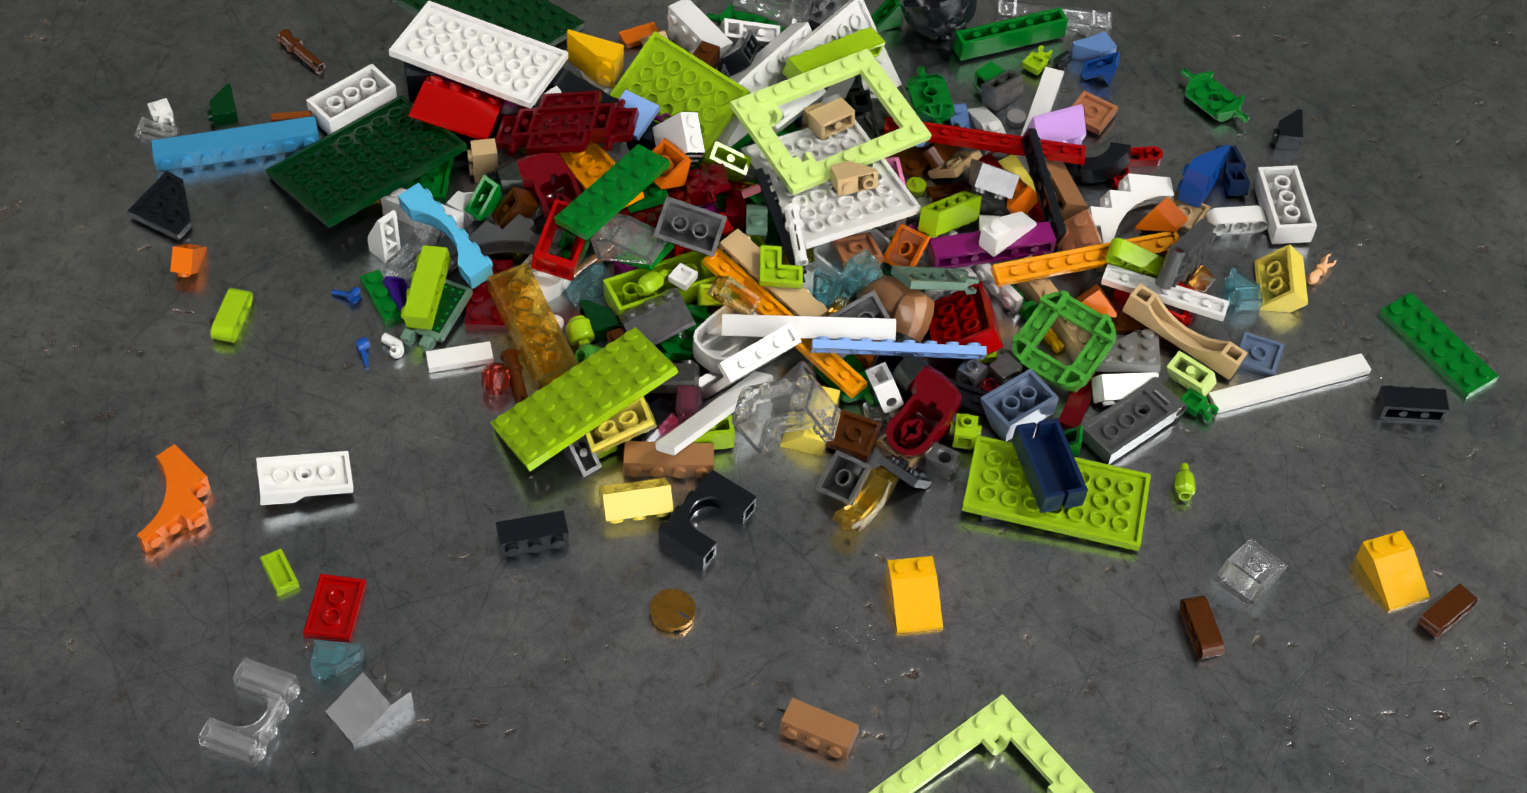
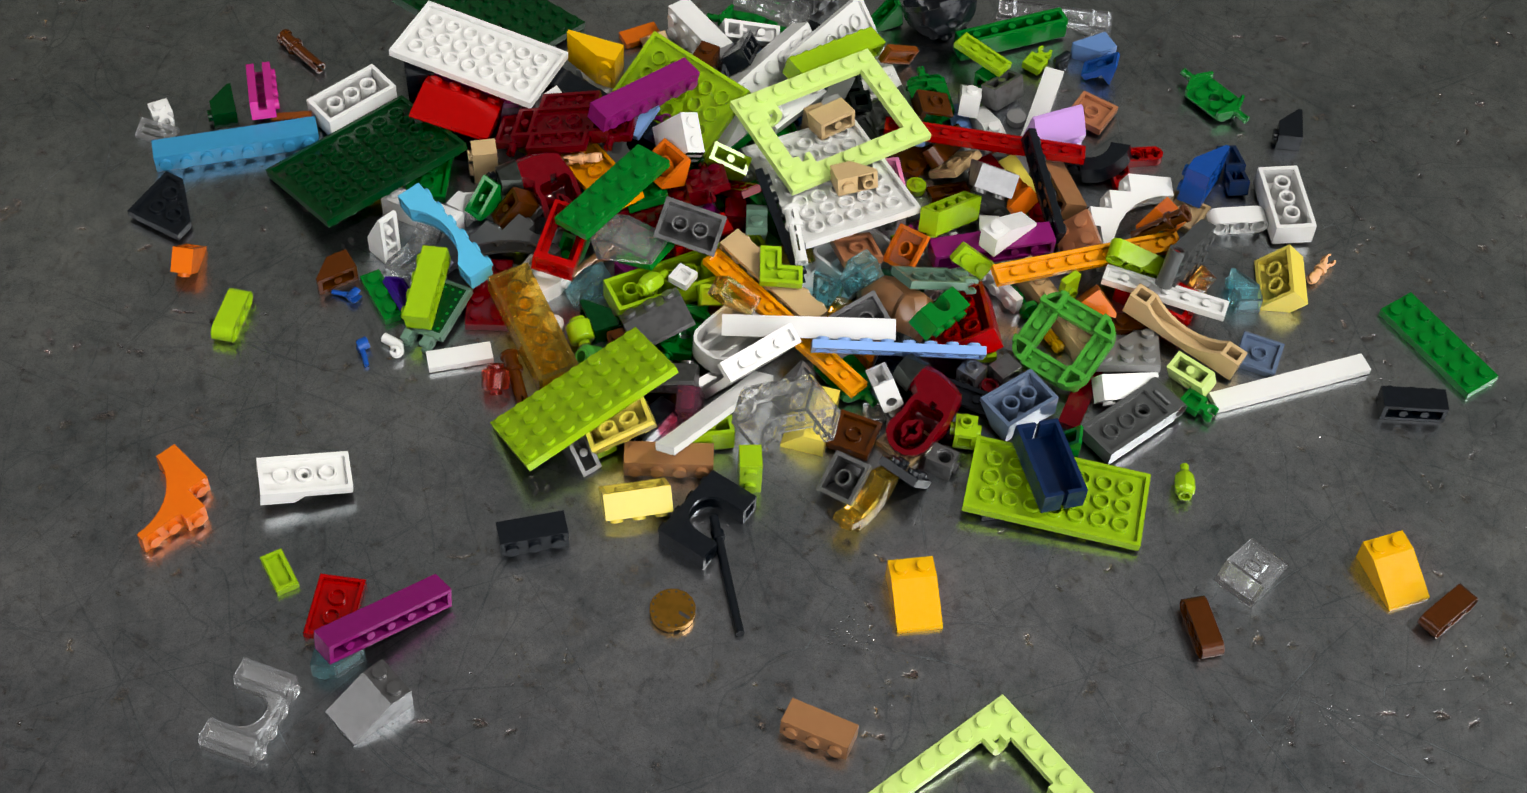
none -> dark pink brick [246,61,280,120]
none -> magenta brick [314,574,452,665]
none -> reddish brown slope [316,249,359,295]
none -> light nougat piece [563,152,602,165]
none -> magenta brick [588,57,700,132]
none -> black bar [709,514,745,636]
none -> lime brick [737,444,763,493]
none -> dark orange tile [878,44,919,65]
none -> green arch [909,286,970,341]
none -> reddish brown piece [911,89,953,121]
none -> lime plate [949,241,994,280]
none -> lime tile [954,32,1012,77]
none -> white slope [957,84,982,119]
none -> lime plate [1058,270,1081,299]
none -> reddish brown pin [1130,204,1192,238]

